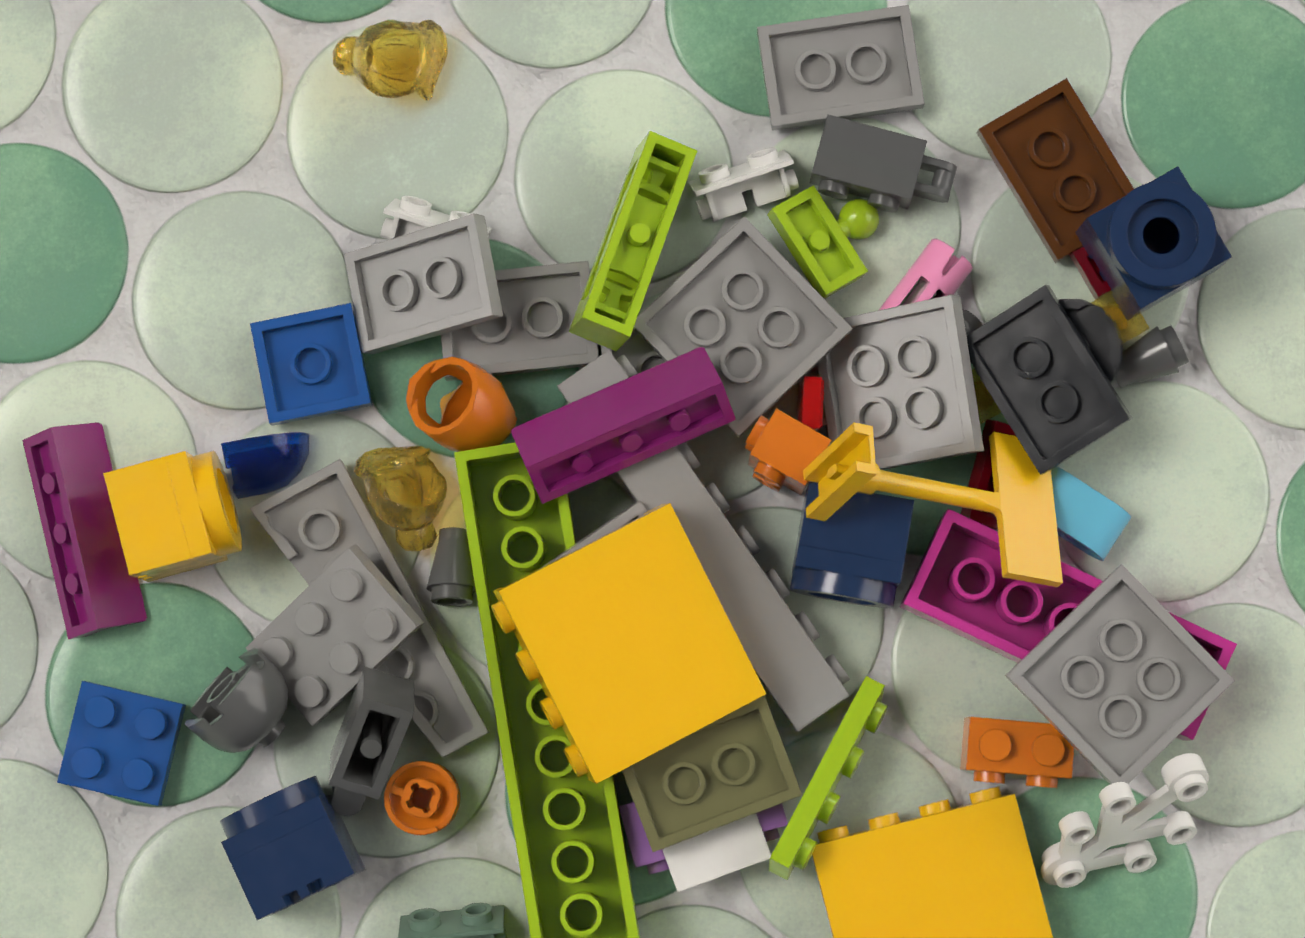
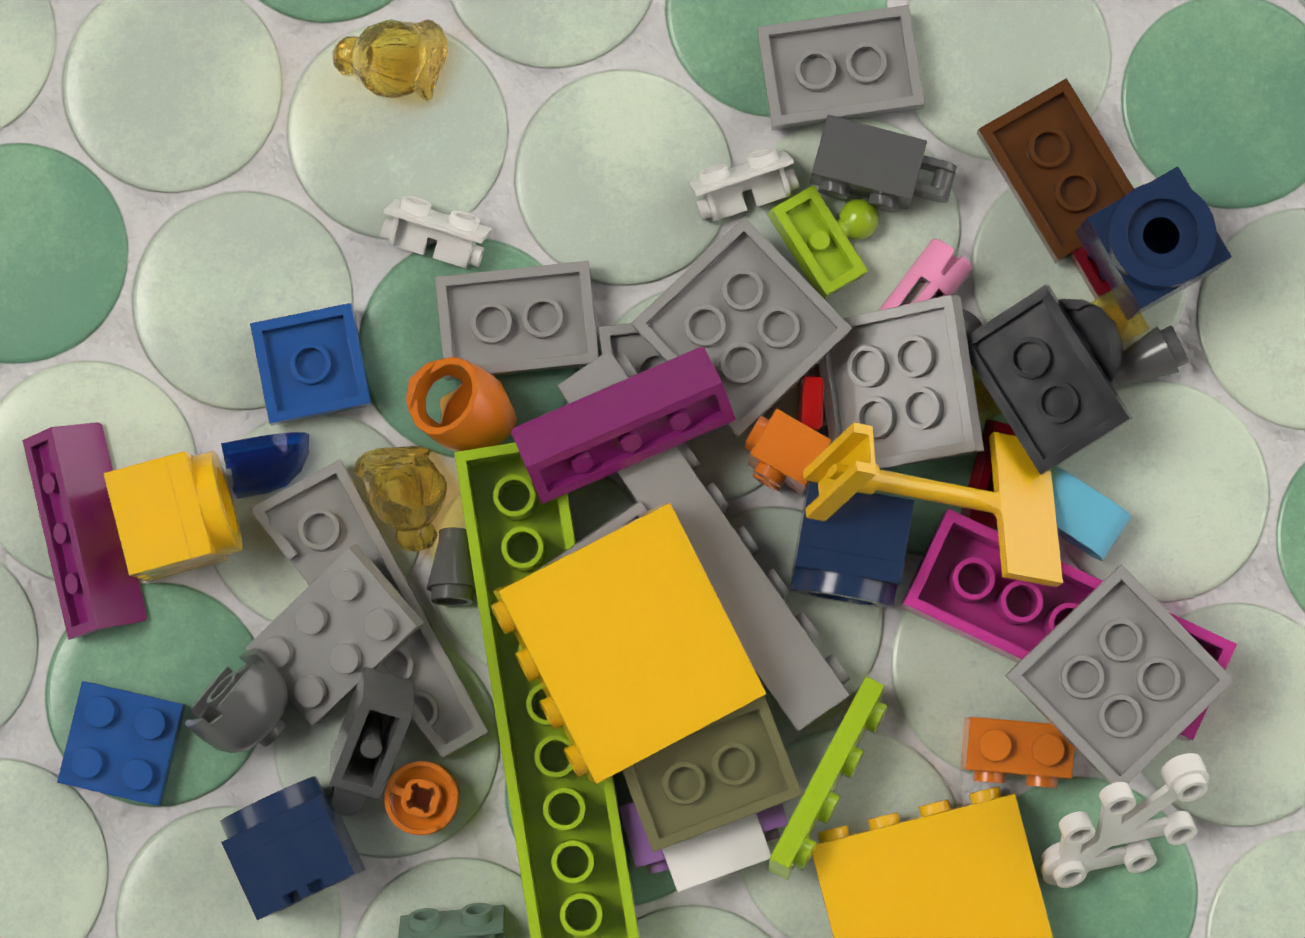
light grey plate [344,213,503,354] -> none
lime brick [569,131,698,351] -> none

